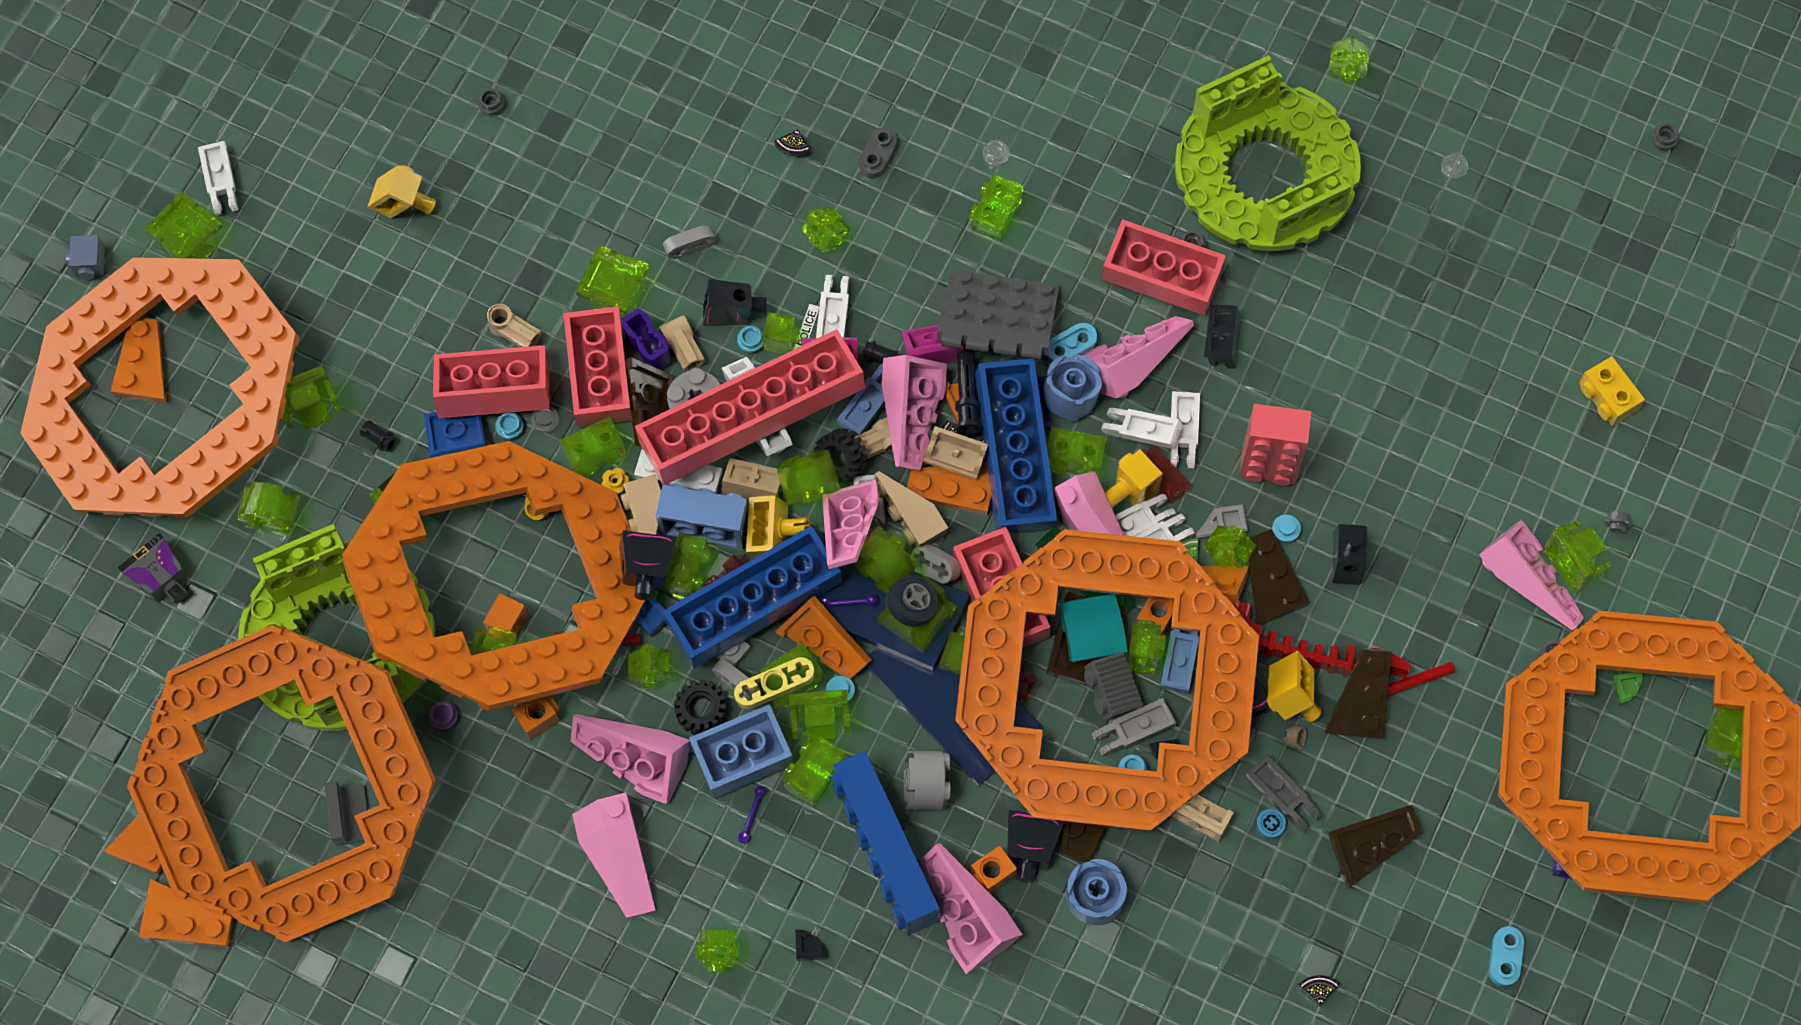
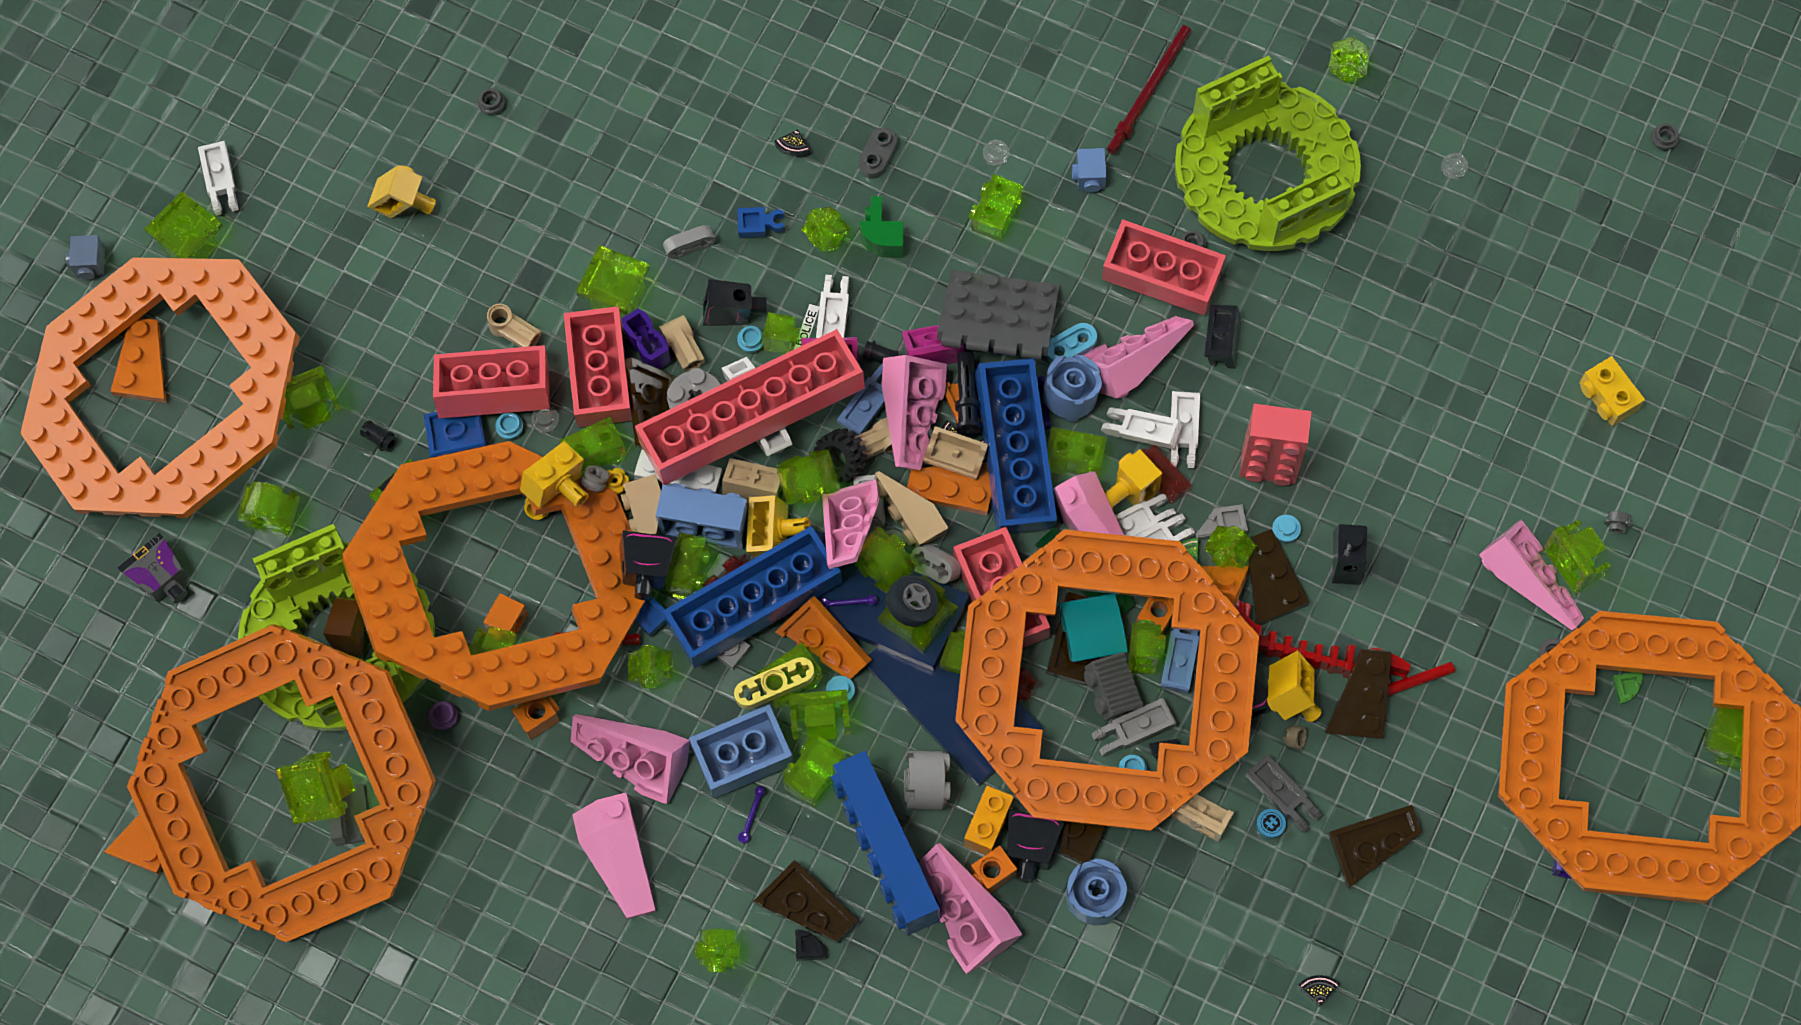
orange wing [139,879,234,948] -> none
black tyre [674,680,727,735] -> none
light grey beam [712,658,763,701] -> none
medium azure plate [1489,926,1524,987] -> none
none -> clear neon green panel [275,751,355,824]
none -> reddish brown slope [323,597,365,656]
none -> yellow brick [520,441,589,508]
none -> light grey bush [581,465,609,492]
none -> blue plate [737,207,785,238]
none -> dark brown wing [753,860,858,943]
none -> green brick [860,196,904,258]
none -> light orange brick [964,785,1014,855]
none -> medium blue brick [1072,148,1106,192]
none -> dark red bar [1106,25,1191,155]

